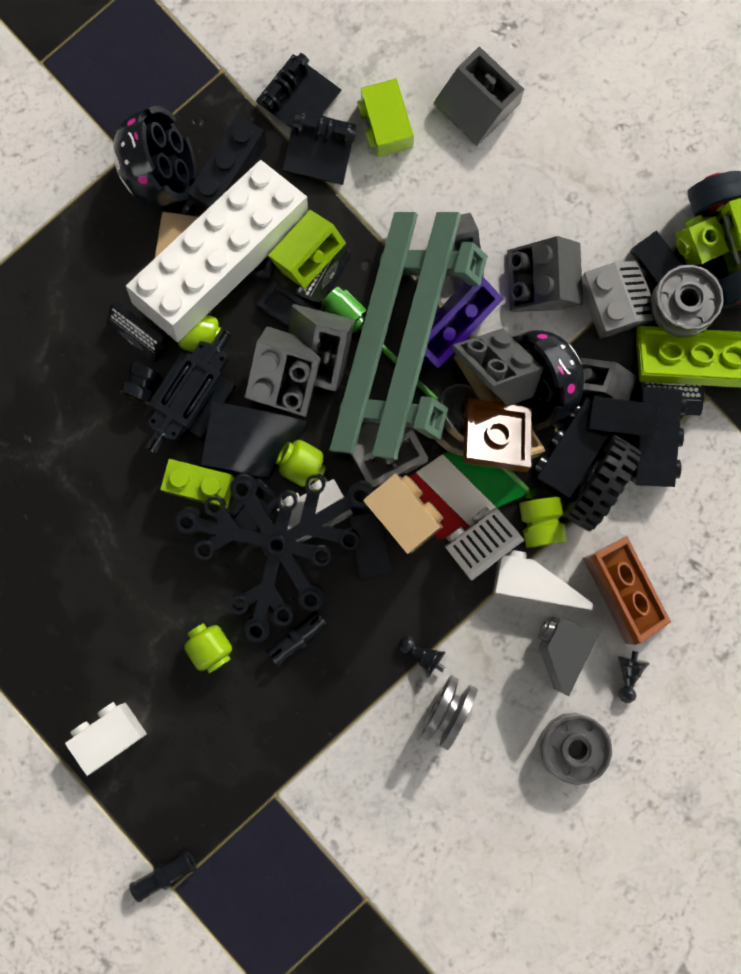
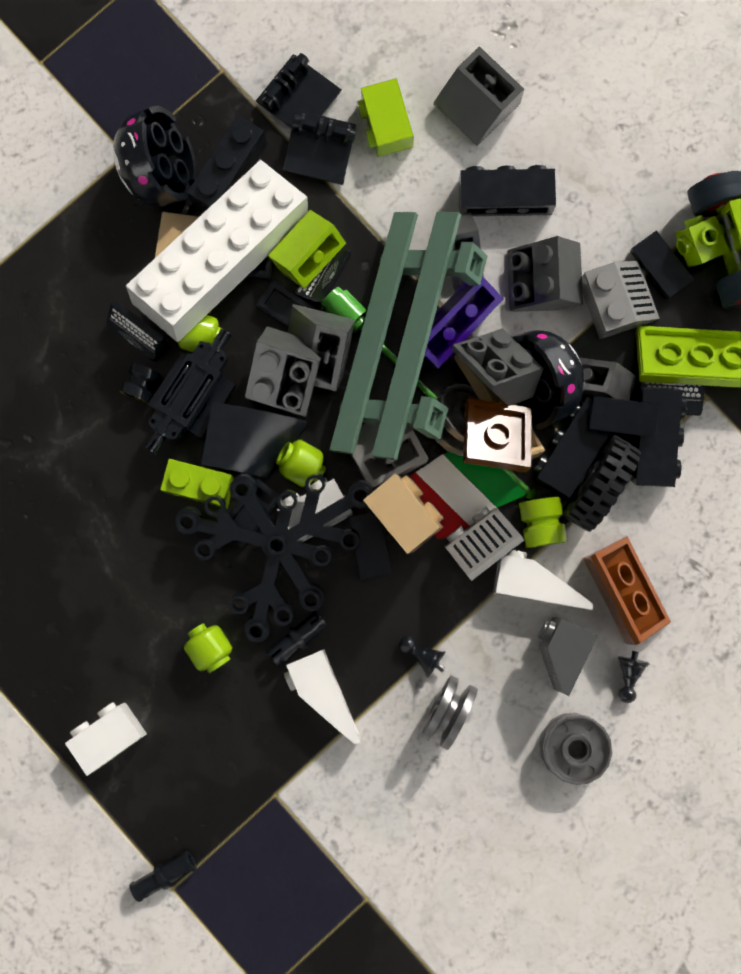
flat silver wheel [650,265,724,337] -> none
none -> white slope [284,649,361,744]
none -> black brick [459,165,556,217]

